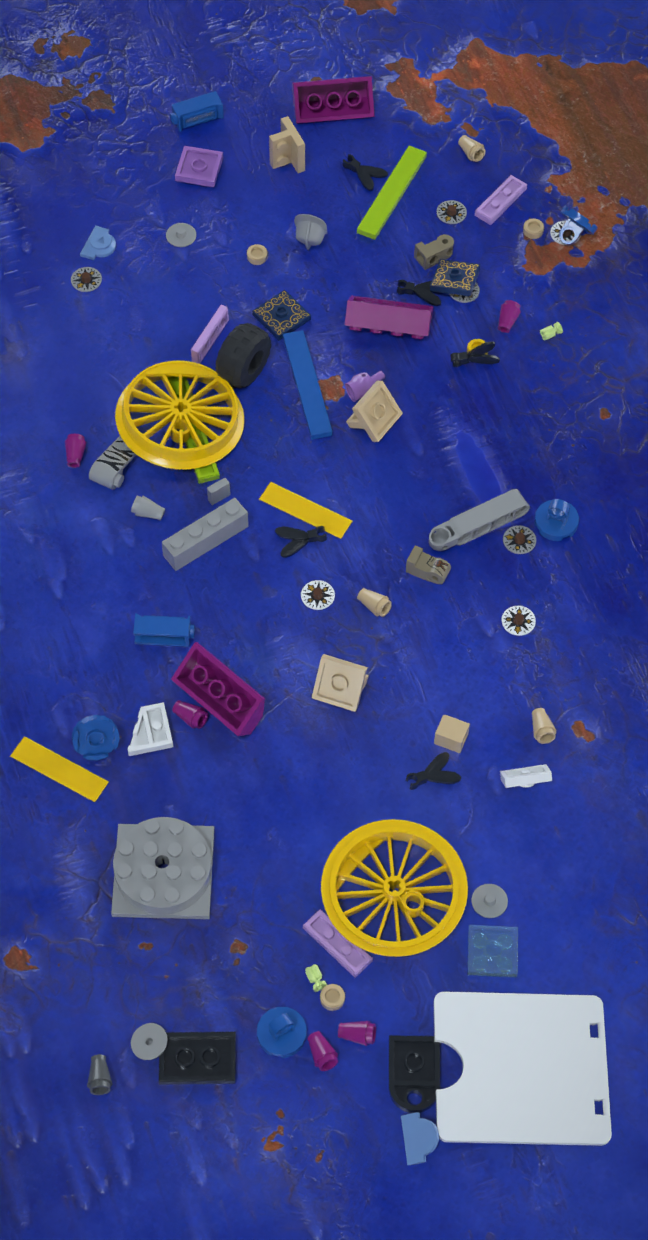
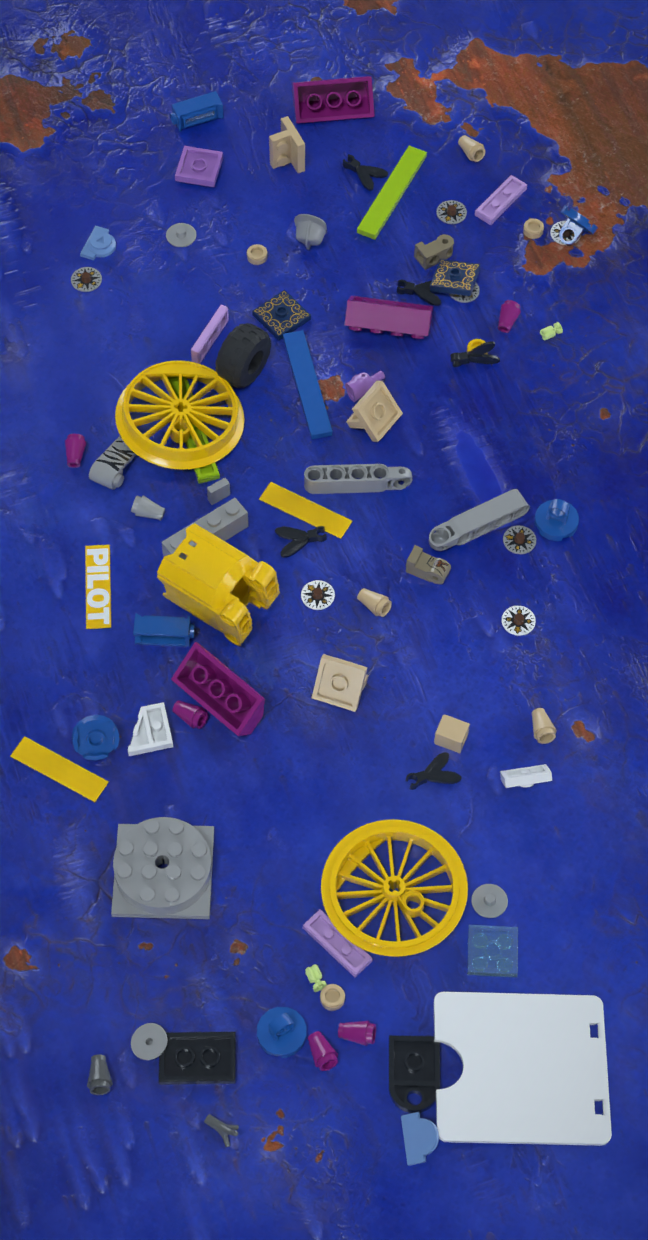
none -> sticker [85,545,111,629]
none -> yellow piece [157,523,280,646]
none -> dark grey bar [204,1114,239,1147]
none -> light grey piece [304,464,412,494]

